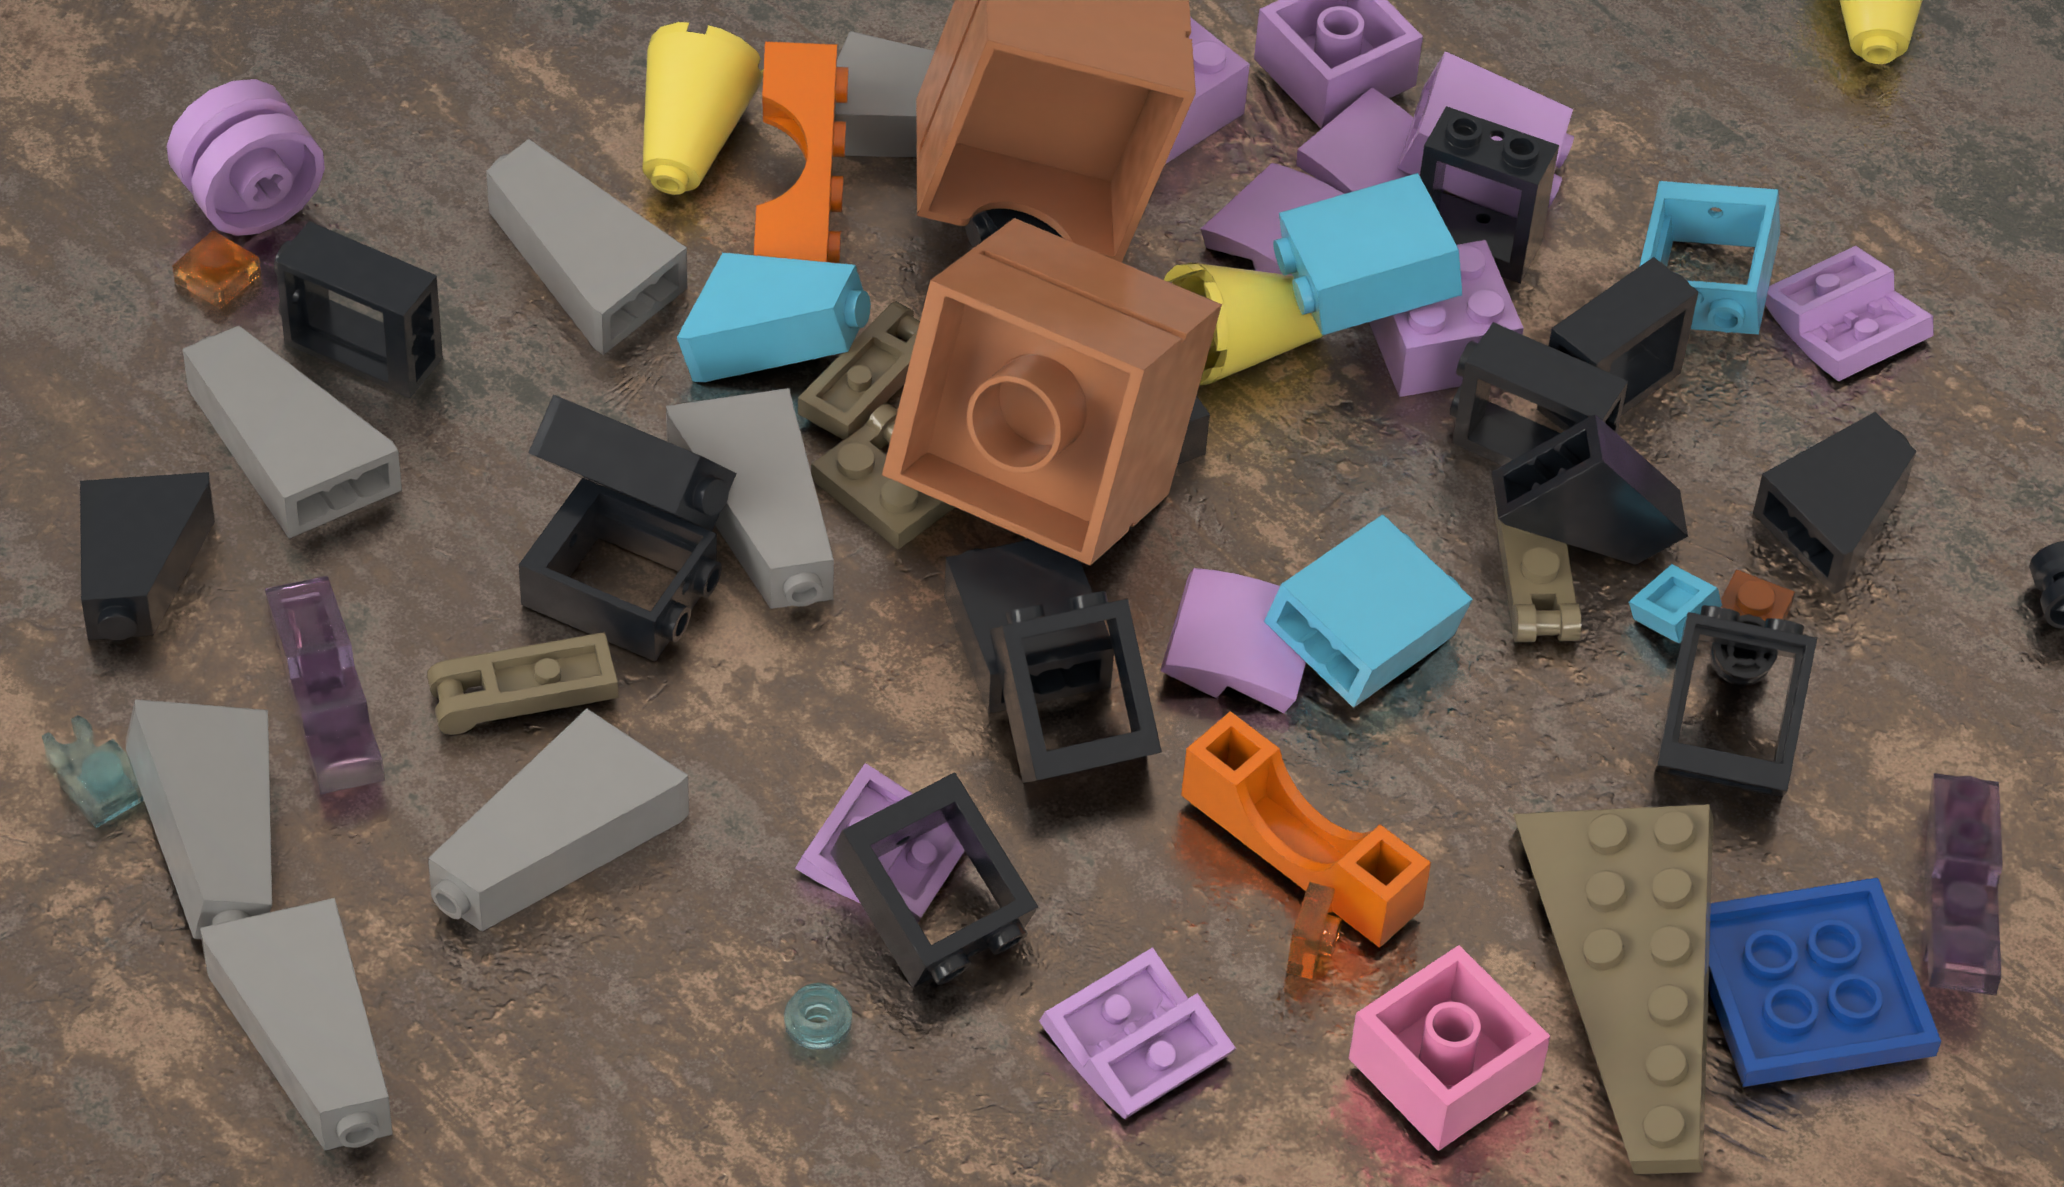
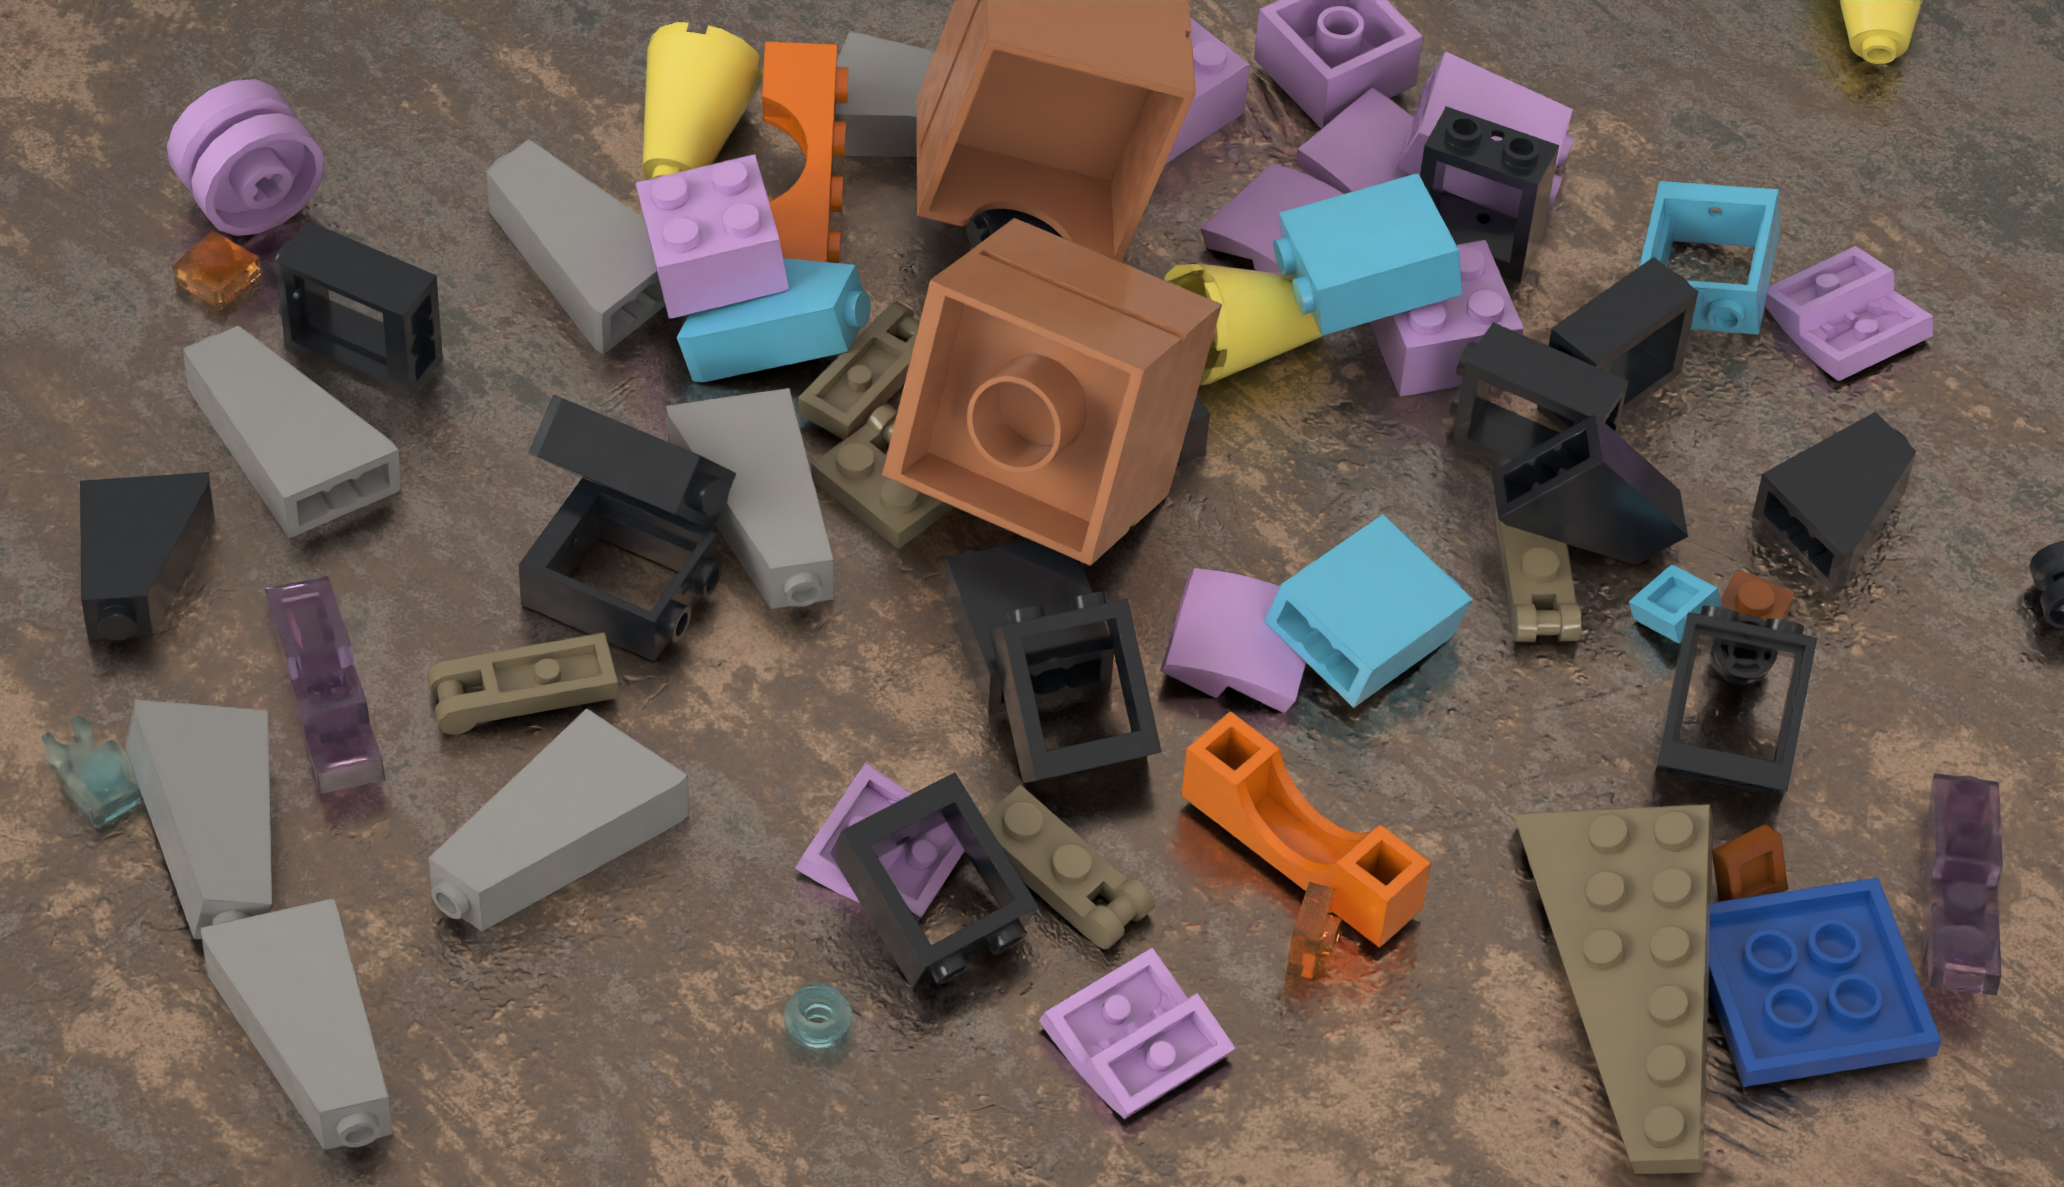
bright pink brick [1349,945,1550,1151] -> none
none -> lavender brick [635,154,789,319]
none -> dark tan plate [983,785,1155,949]
none -> dark orange plate [1712,824,1788,902]

